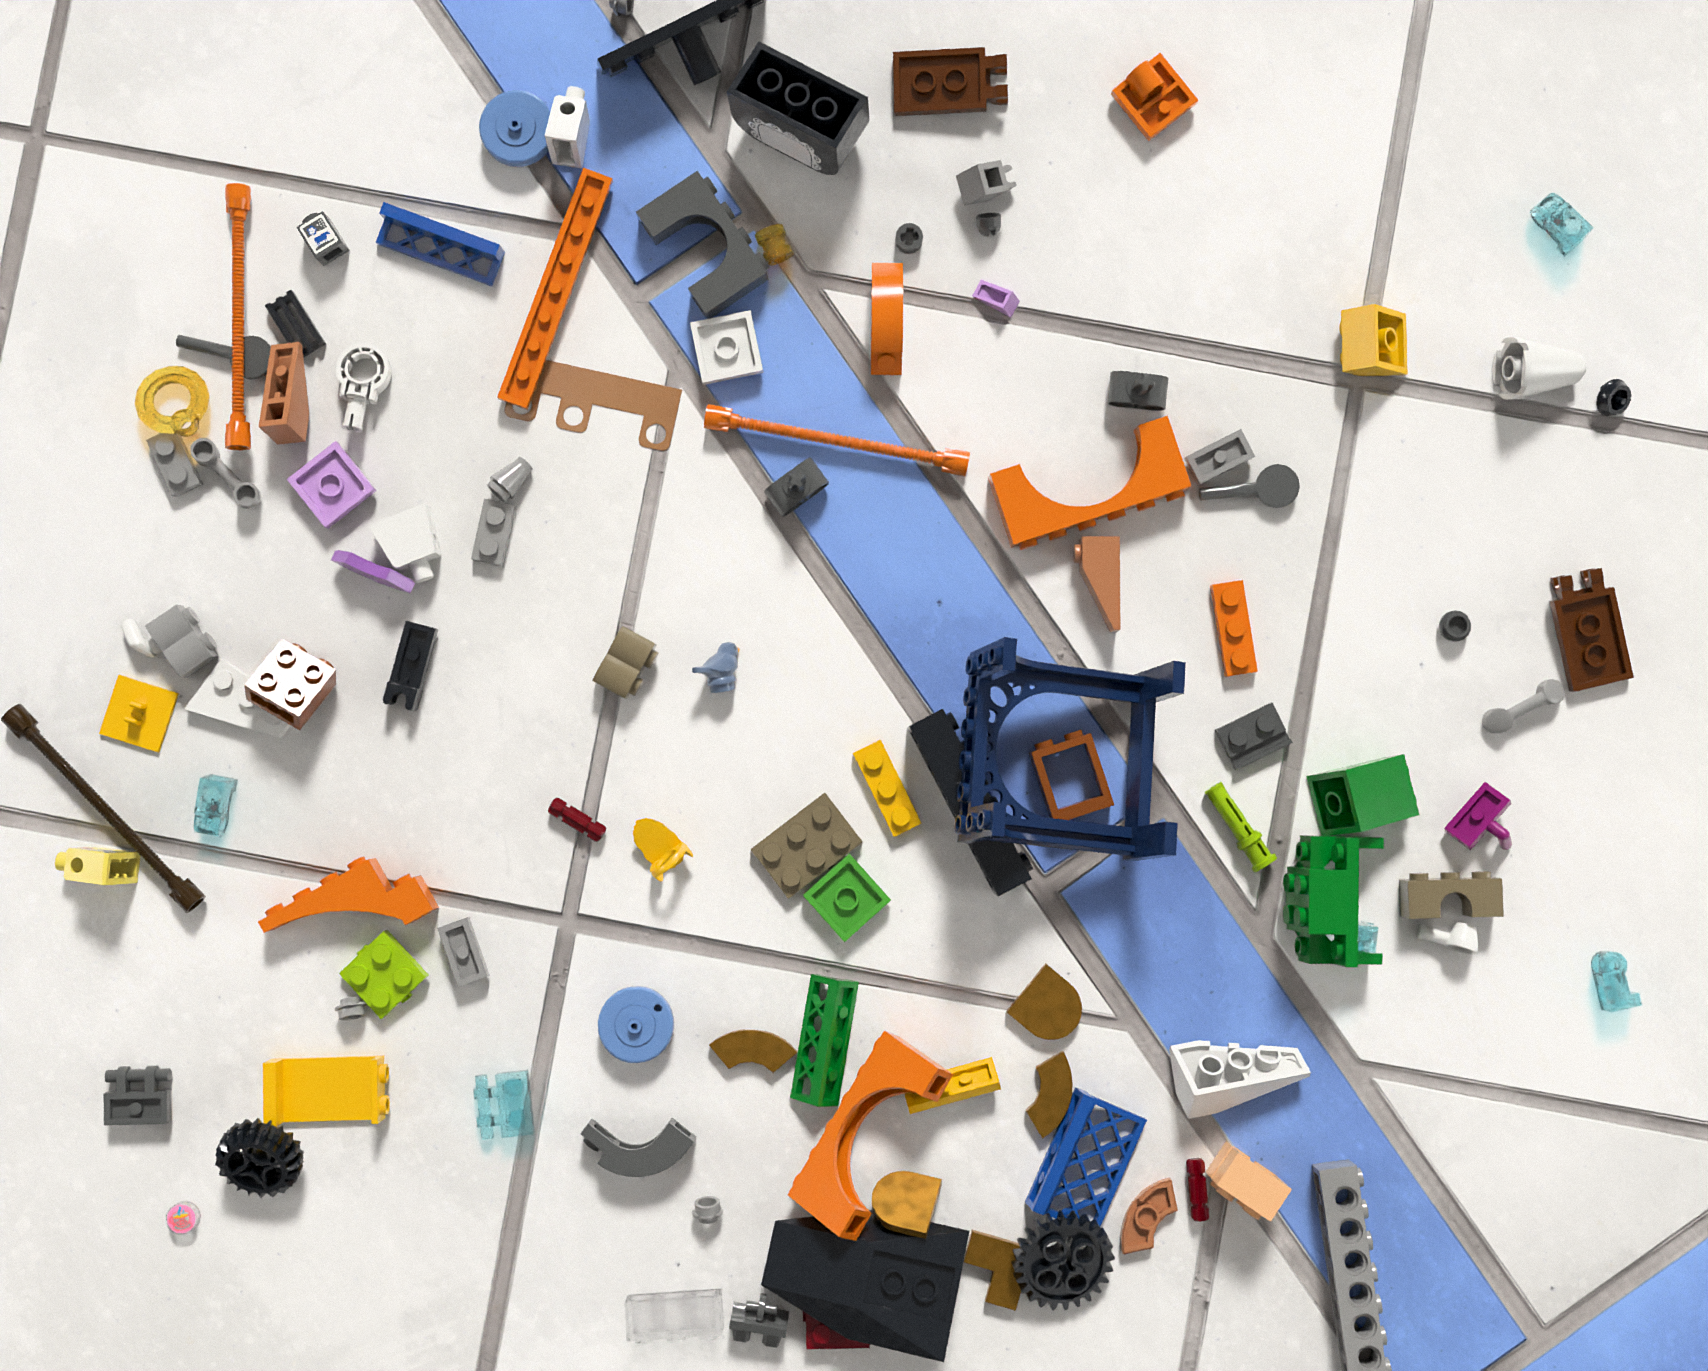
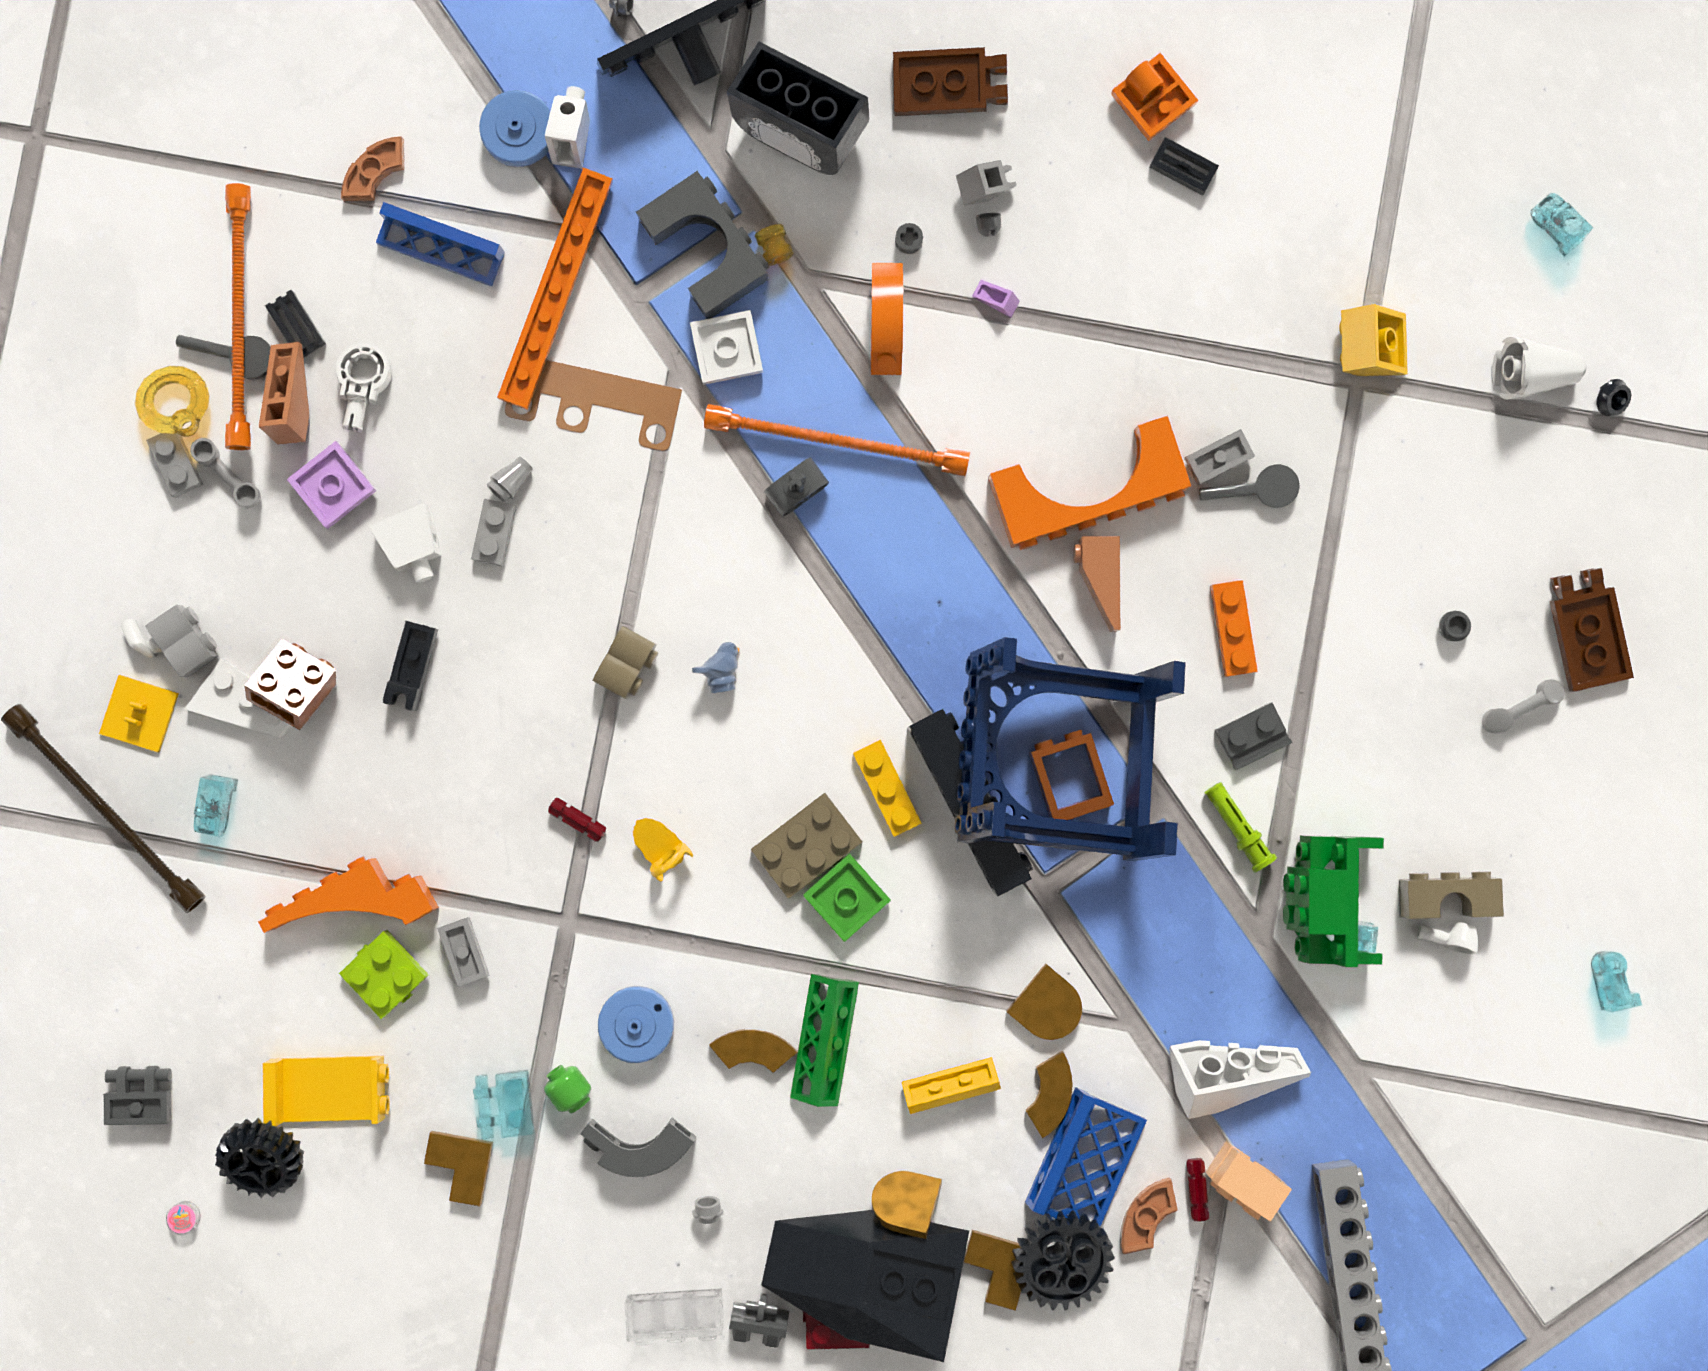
light yellow torso [55,847,140,885] -> none
dark grey brick [296,211,350,266] -> none
medium lavender tile [331,550,415,593] -> none
light grey plate [335,997,367,1021] -> none
orange arch [787,1031,954,1241] -> none
dark grey beam [1107,371,1169,411] -> none
green slope [1307,754,1420,836] -> none
magenta plate [1444,782,1512,851] -> none
none -> nougat tile [341,136,405,201]
none -> pearl gold tile [424,1131,493,1206]
none -> bright green head [544,1065,591,1114]
none -> black tile [1149,137,1219,196]

